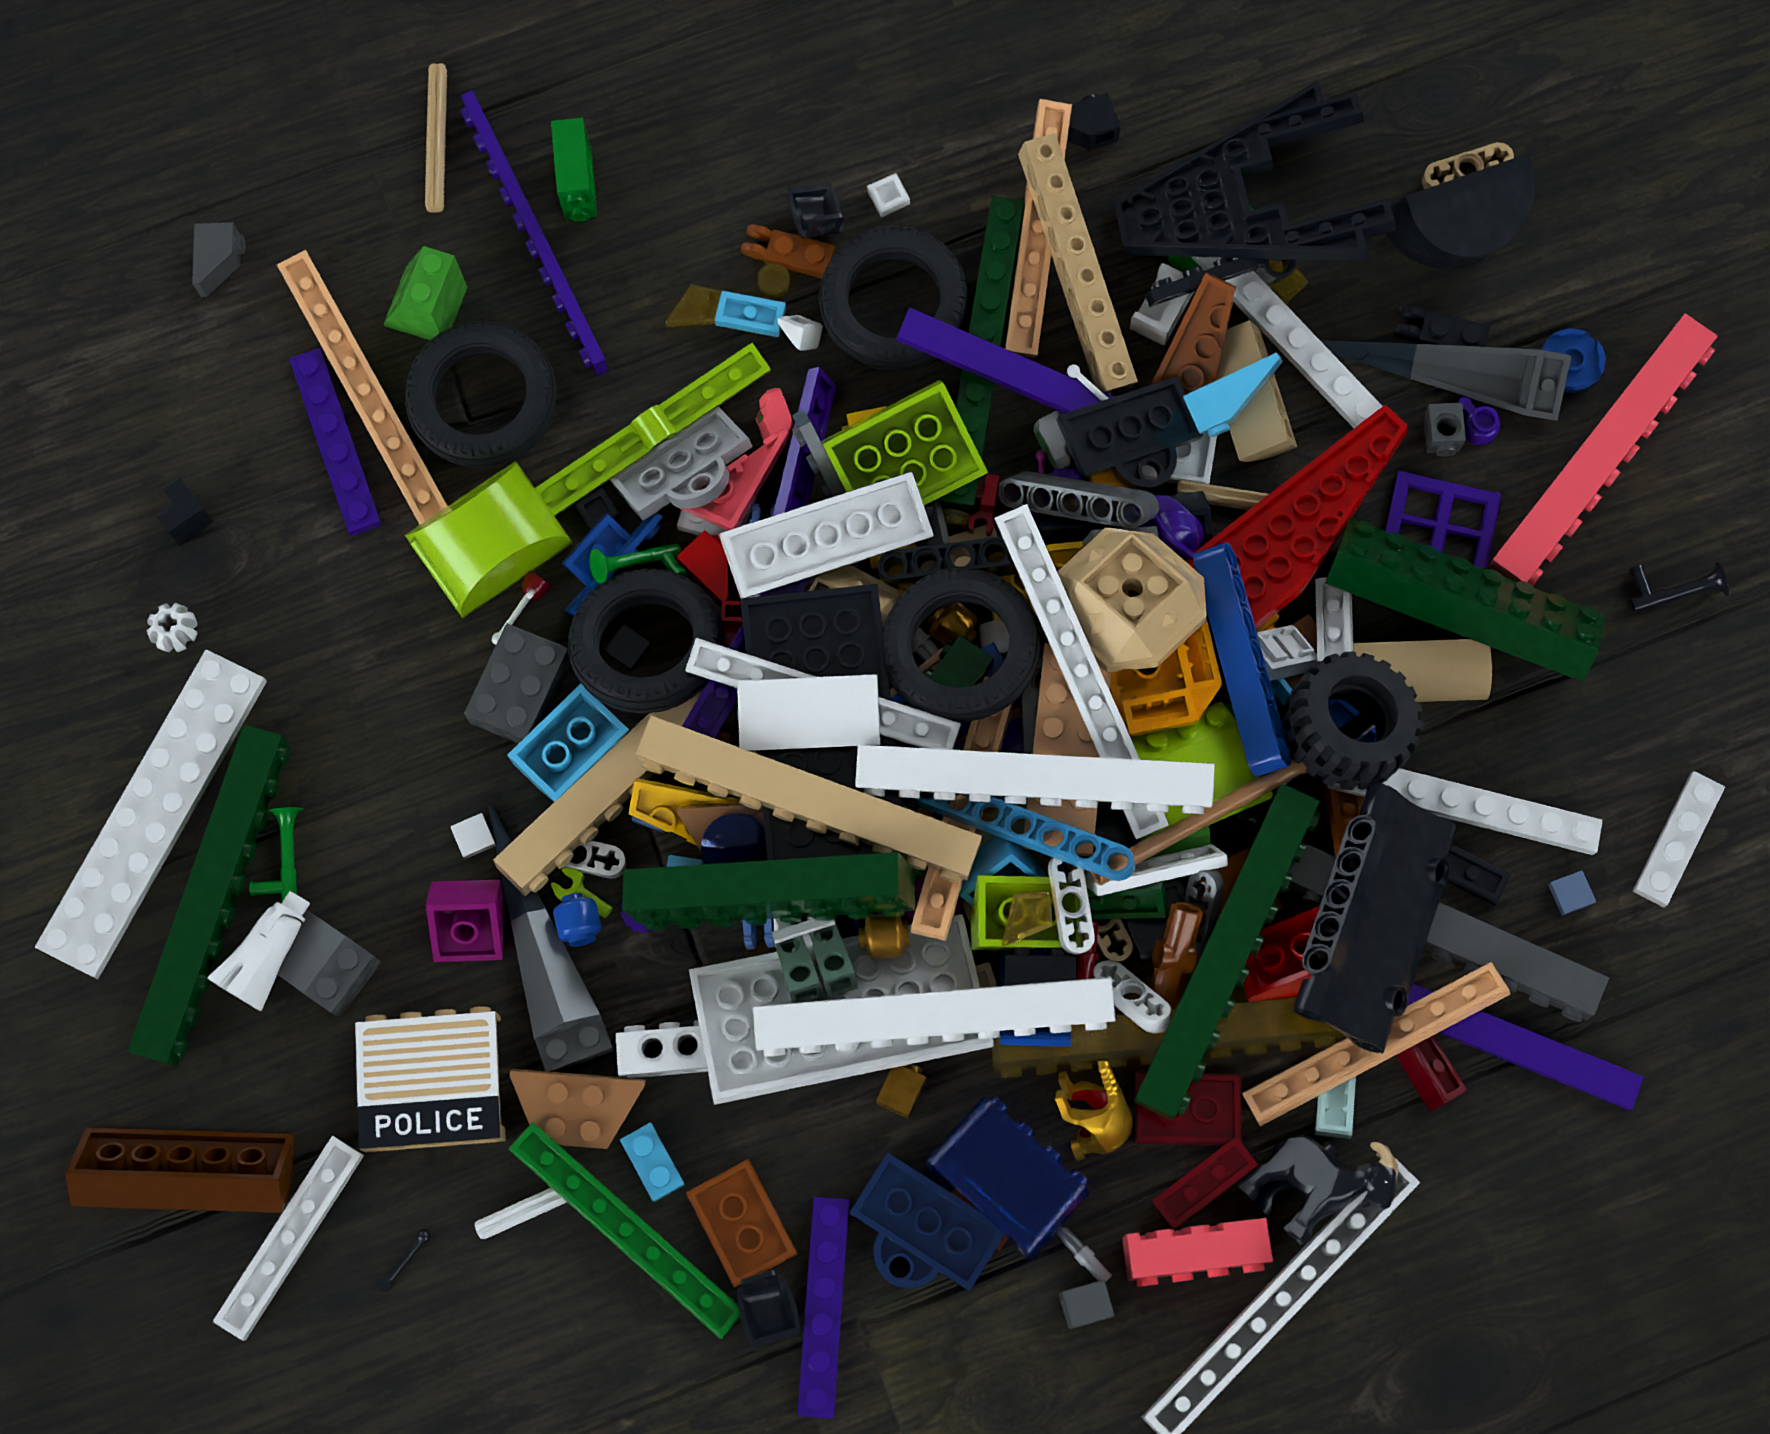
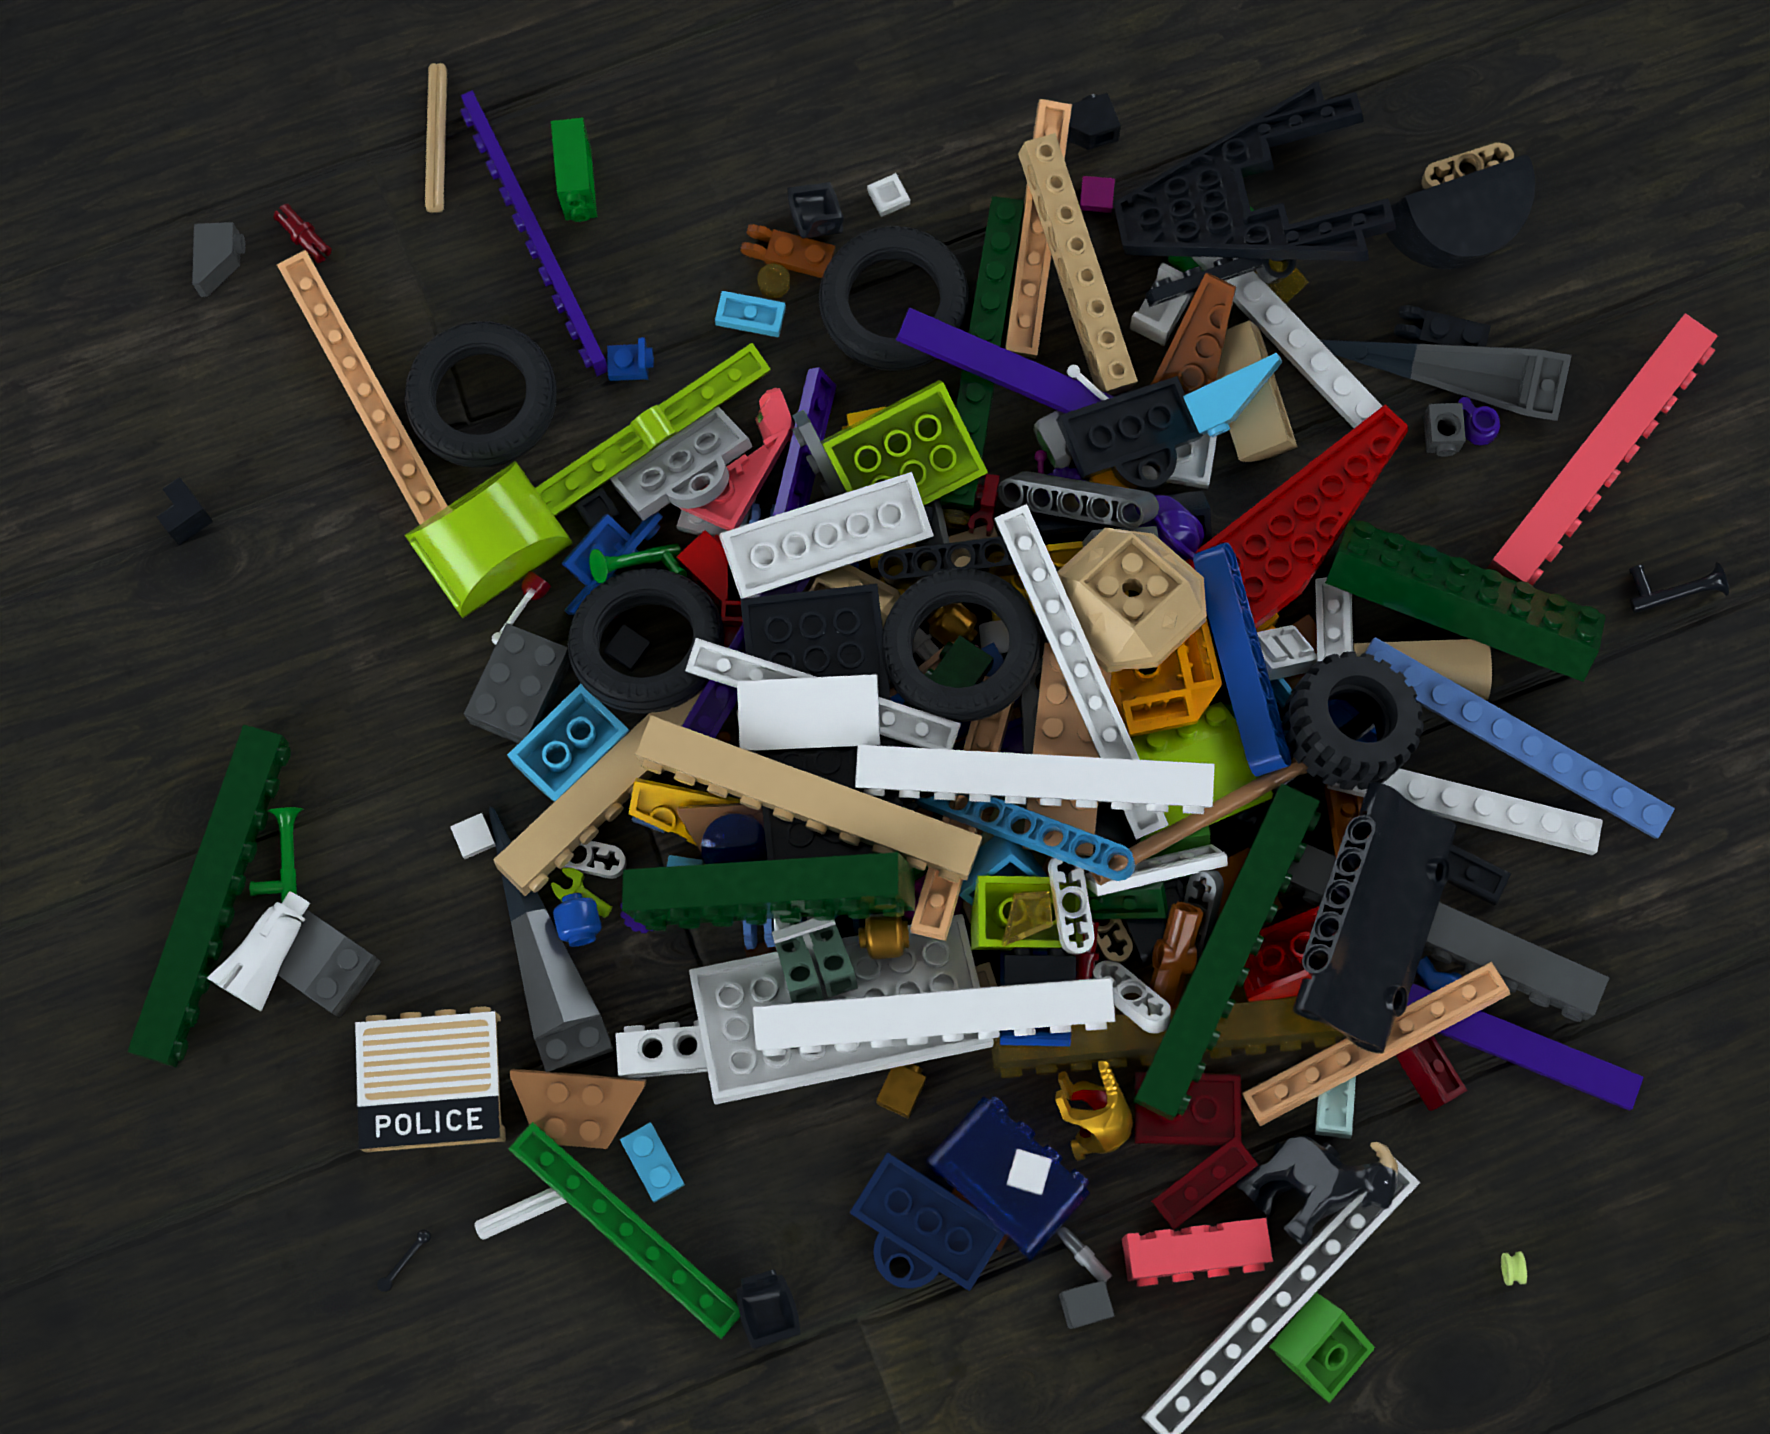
white plate [35,650,267,979] -> none
reddish brown slope [65,1128,295,1213] -> none
white piece [146,603,198,652] -> none
white plate [213,1136,364,1341] -> none
dark purple plate [289,348,382,536] -> none
bright green slope [384,246,468,340] -> none
magenta slope [426,880,504,962] -> none
clear yellow piece [666,284,722,327] -> none
dark orange tile [686,1159,798,1288] -> none
white slope [777,315,823,351] -> none
dark purple plate [797,1197,850,1419] -> none
tan axle [1176,480,1269,510] -> none
dark purple window [1385,471,1501,569] -> none
blue tile [1541,328,1606,394] -> none
sand blue tile [1548,870,1596,916] -> none
white plate [1633,771,1725,908] -> none
none -> dark red pin [273,203,332,263]
none -> blue bracket [607,337,654,381]
none -> white tile [1006,1149,1052,1195]
none -> magenta tile [1080,176,1115,213]
none -> bright green slope [1269,1292,1375,1403]
none -> medium blue plate [1365,637,1675,839]
none -> blue arm [1417,956,1462,992]
none -> yellowish green bush [1501,1252,1527,1285]

